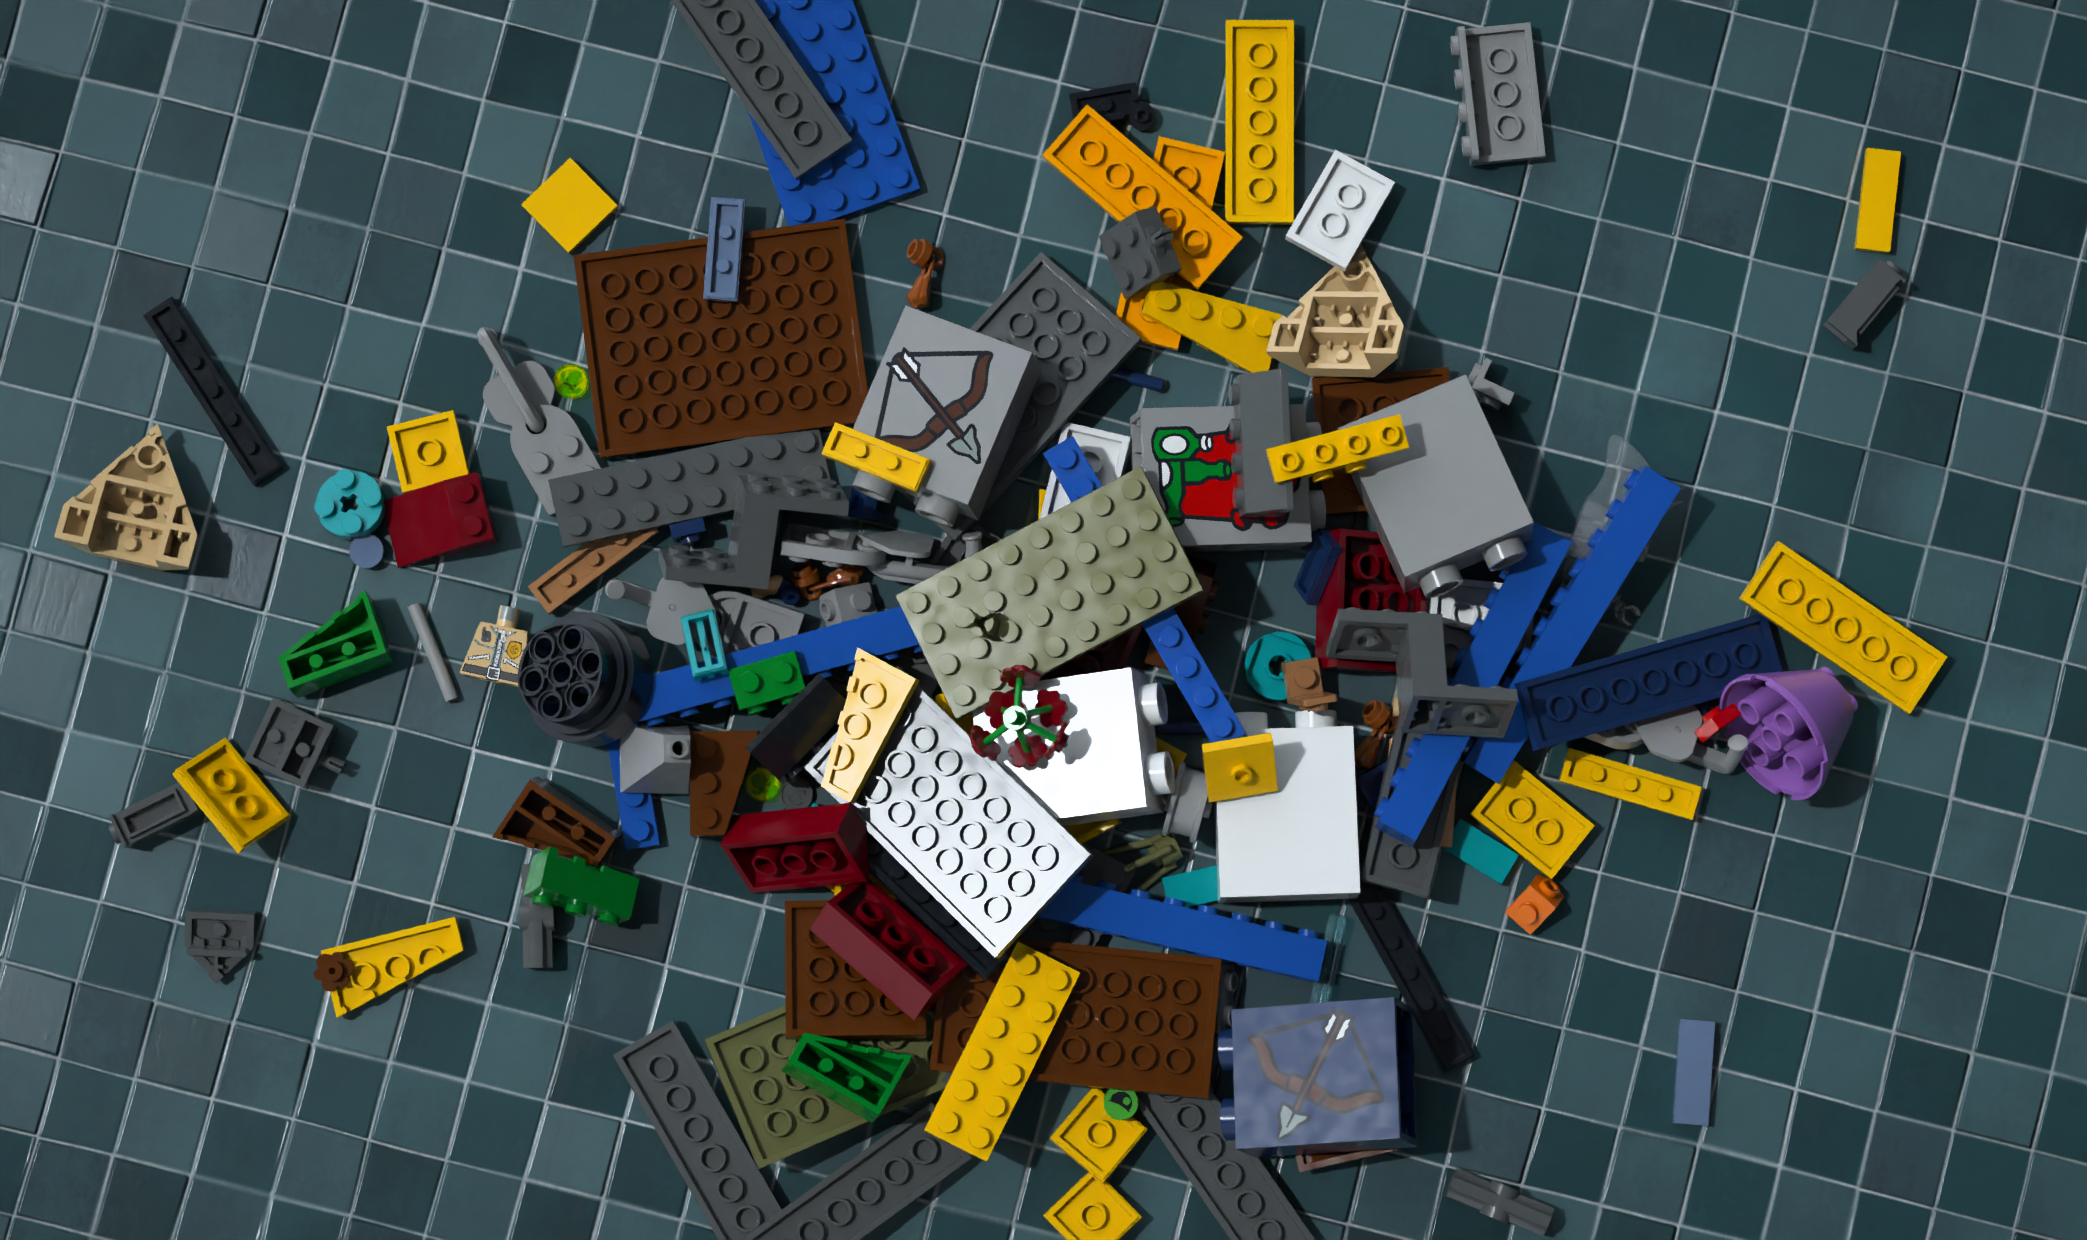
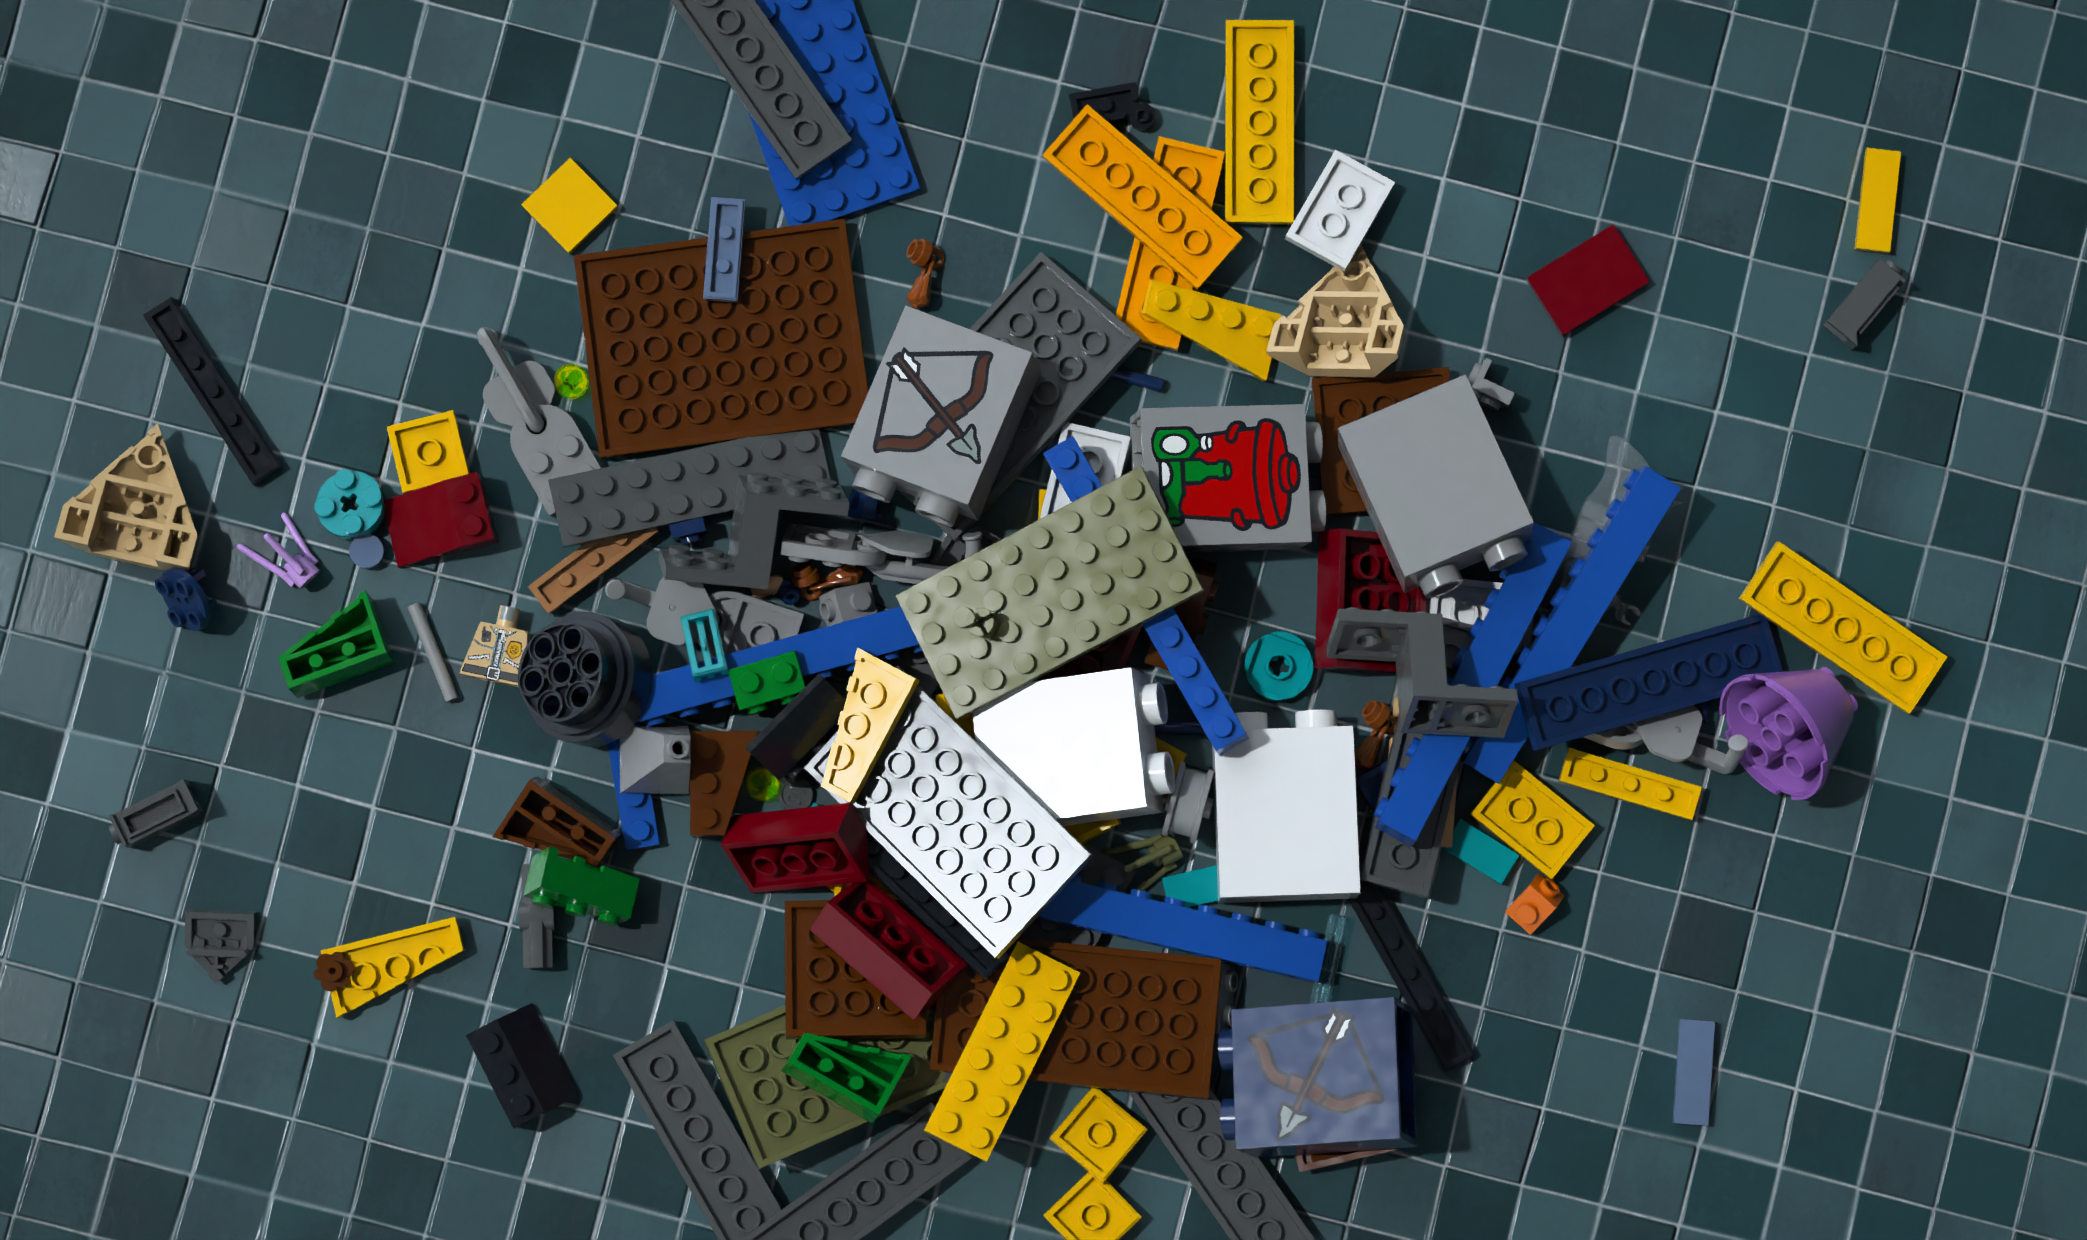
yellow tile [172,737,291,854] -> none
dark grey plate [244,698,346,790] -> none
yellow tile [821,422,932,494] -> none
dark red plant [969,665,1069,768] -> none
dark grey plate [1099,206,1182,299] -> none
bright green tile [1104,1089,1139,1120] -> none
yellow plate [1202,733,1278,803] -> none
dark grey slope [1228,369,1294,518] -> none
yellow bracket [1266,414,1409,484] -> none
medium nougat bracket [1281,657,1337,712] -> none
dark blue tile [1293,528,1342,606] -> none
dark grey piece [1445,1168,1554,1236] -> none
light grey bracket [1450,22,1546,166] -> none
red plate [1694,703,1741,743] -> none
none -> dark blue plate [155,567,218,631]
none -> lavender plant [237,512,320,589]
none -> black slope [466,1003,579,1128]
none -> dark red tile [1525,224,1650,336]

